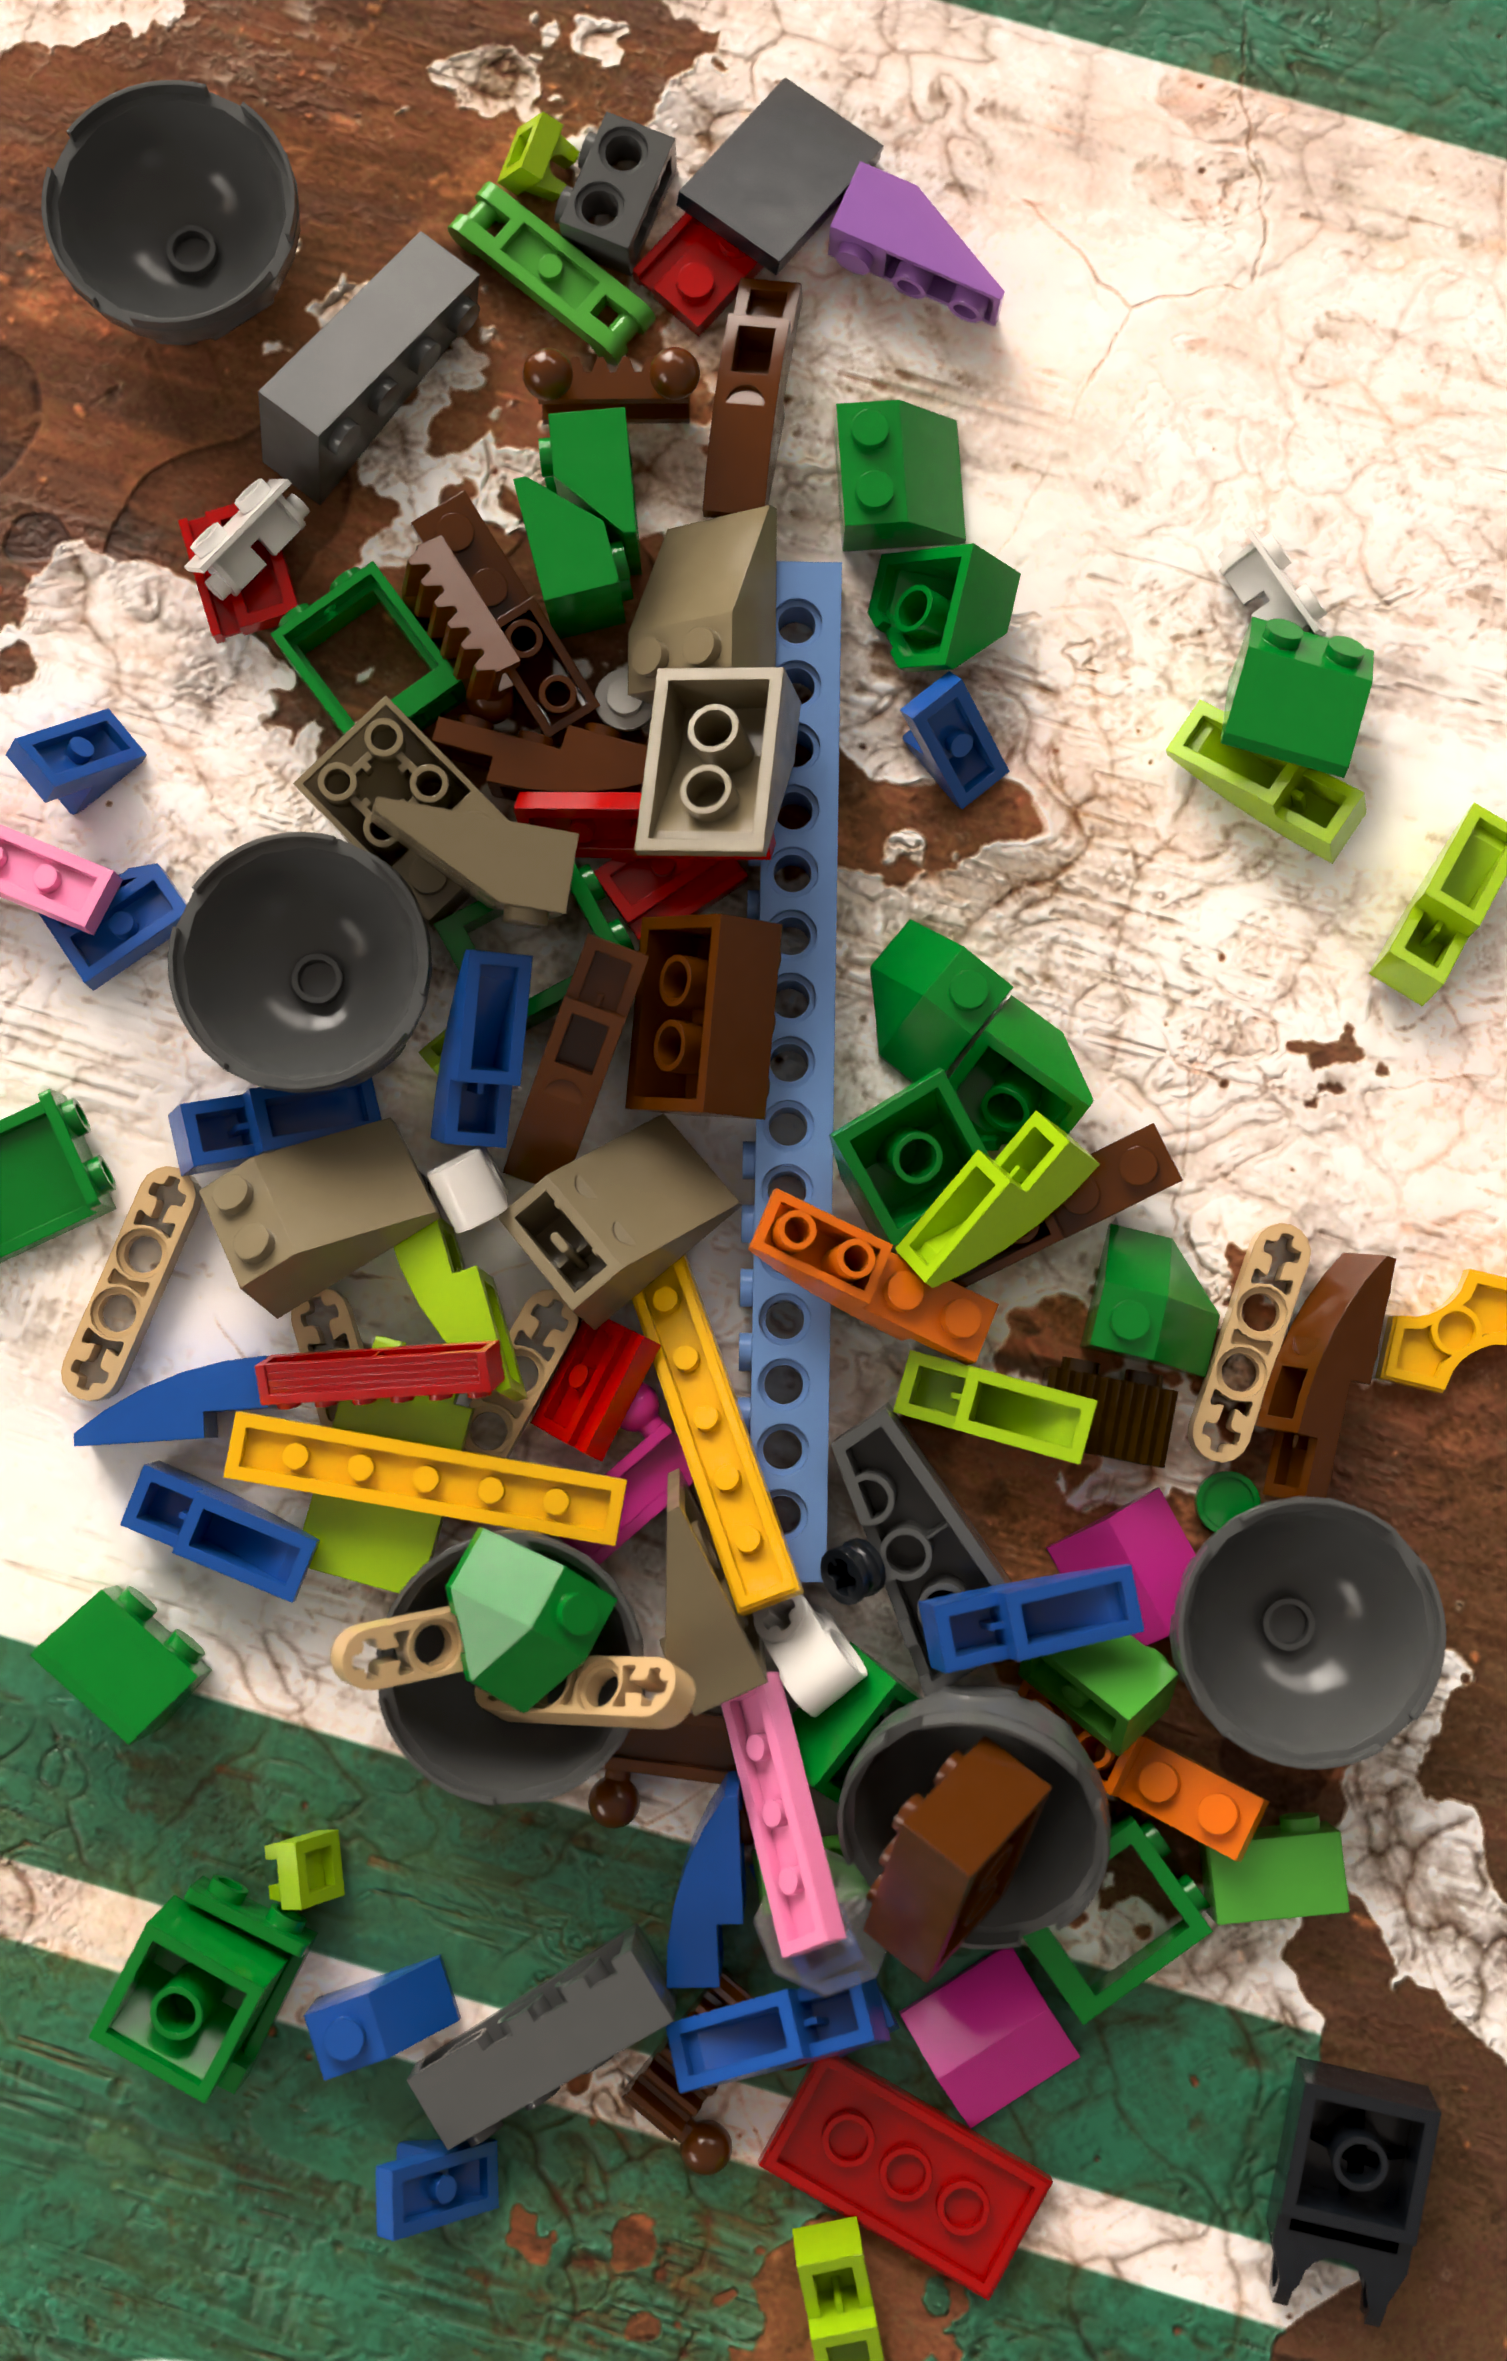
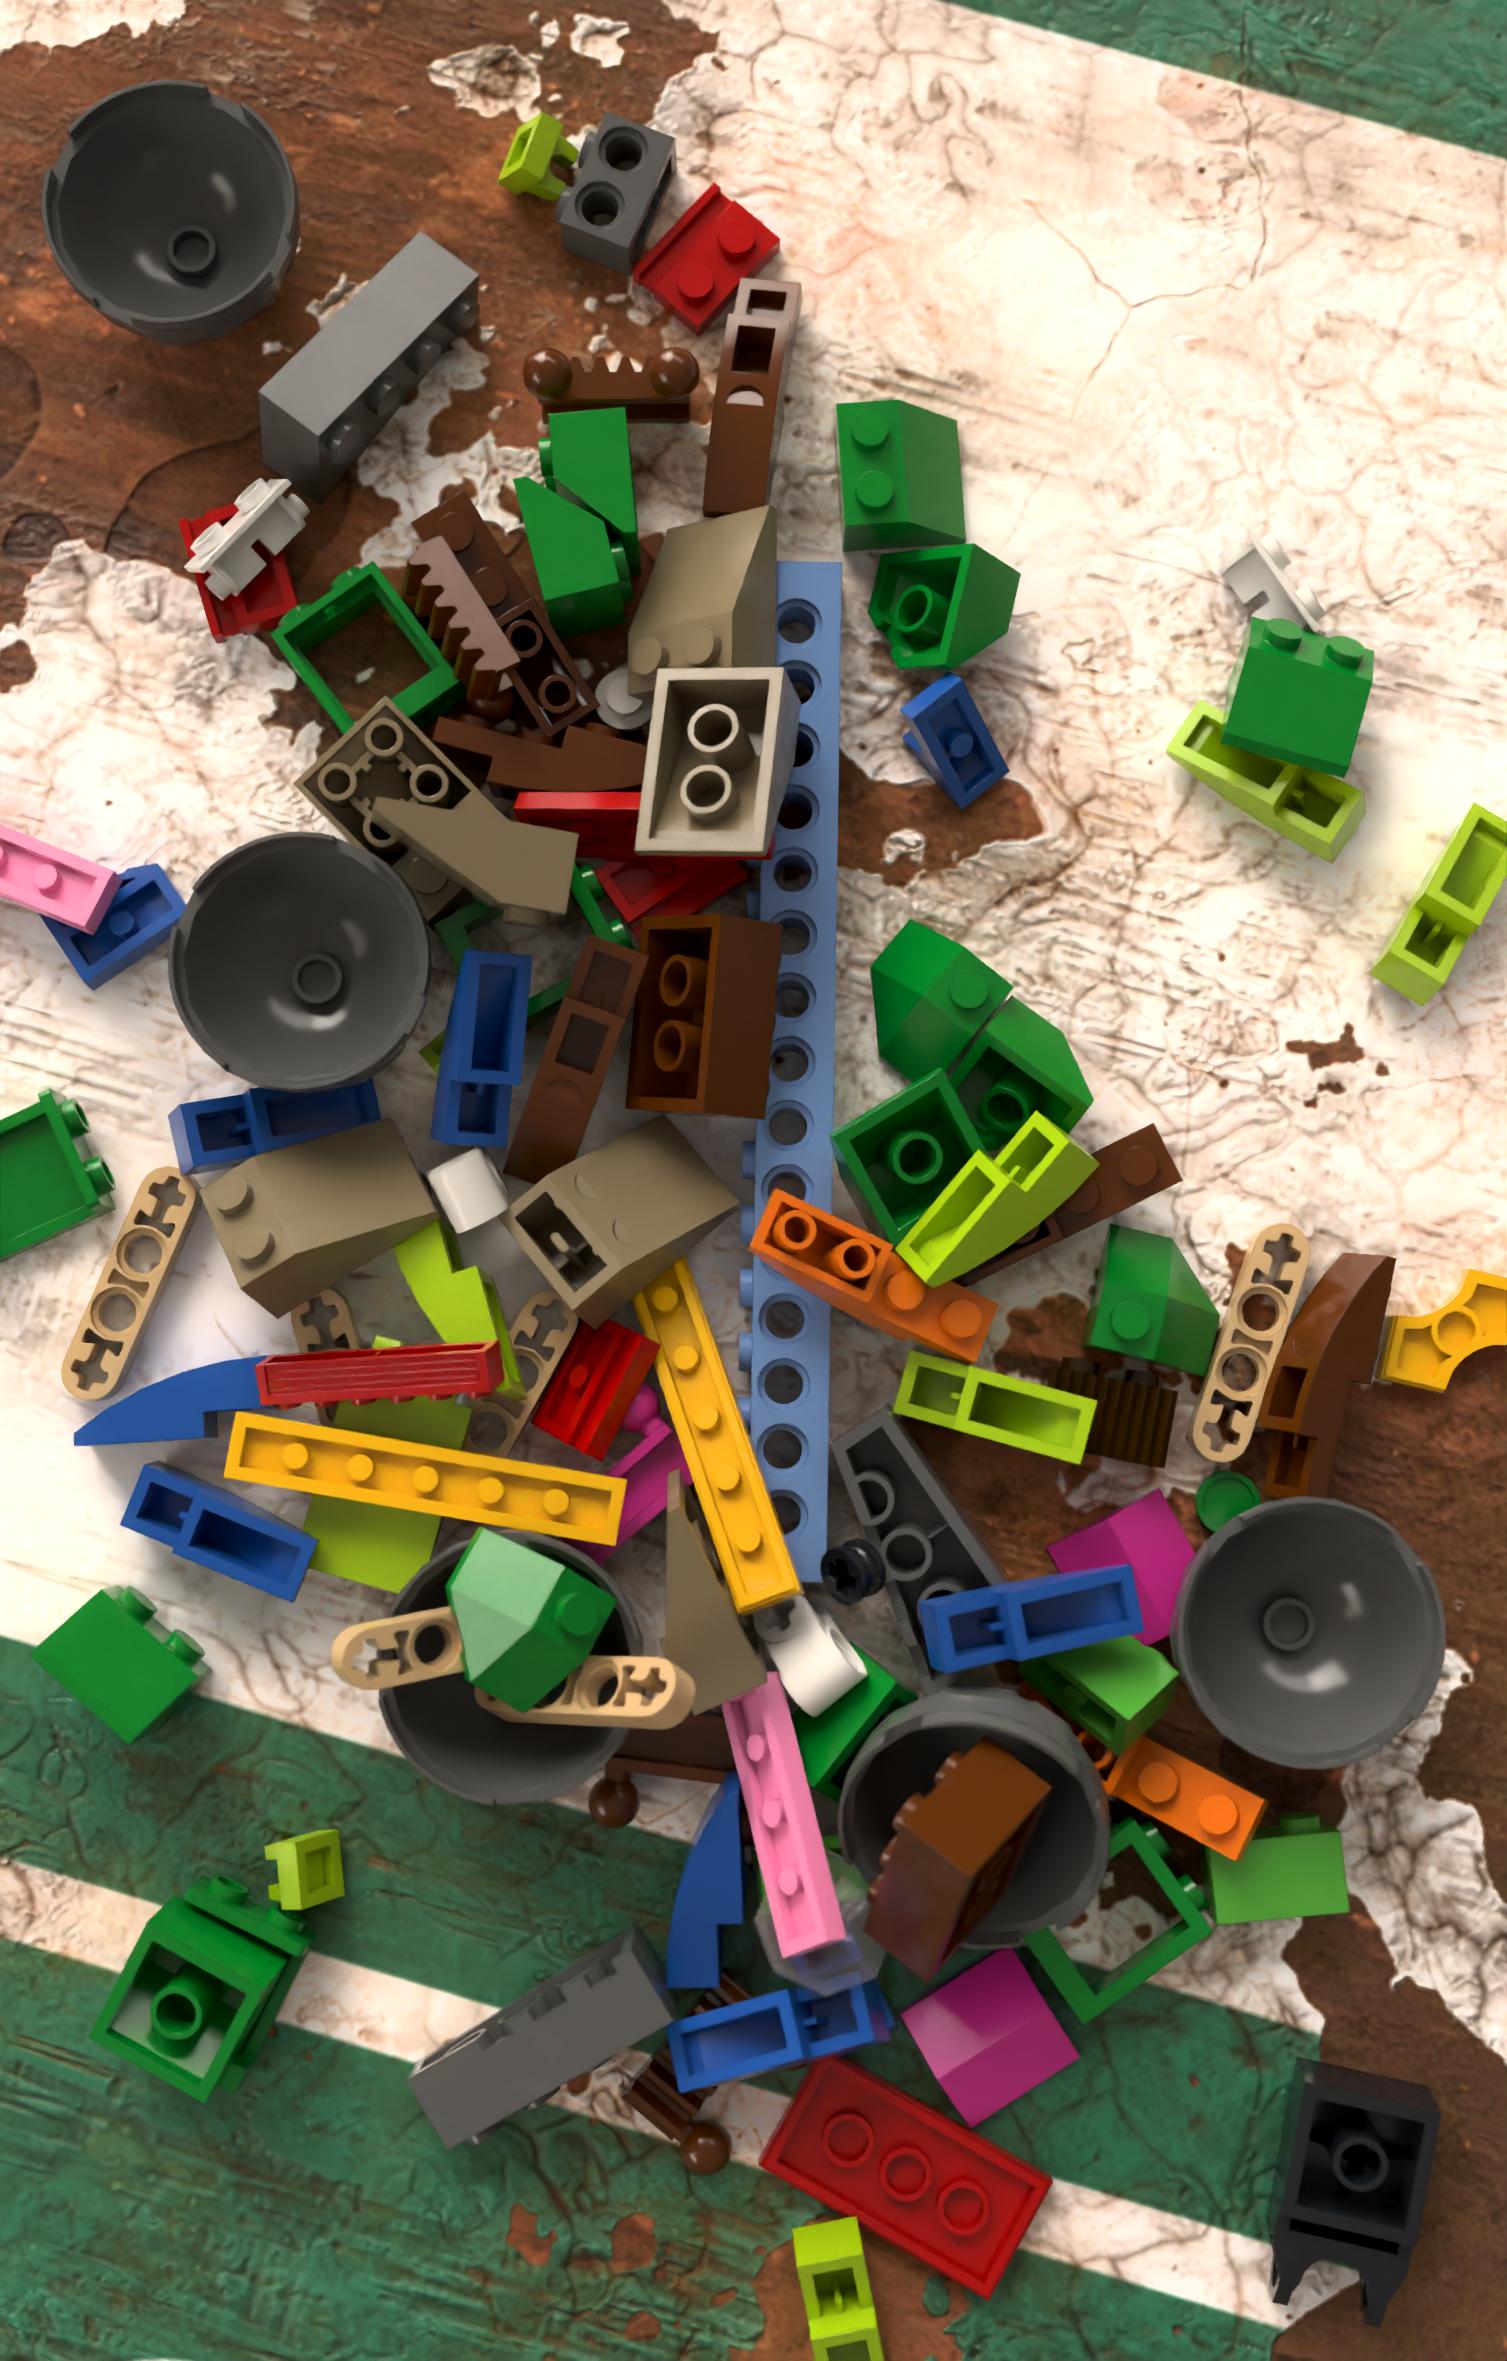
blue slope [6,708,147,815] -> none
blue slope [304,1954,461,2081] -> none
blue slope [376,2138,499,2241] -> none
bright green plate [447,181,656,366] -> none
tile [676,77,884,275] -> none
medium lavender slope [828,161,1005,326] -> none

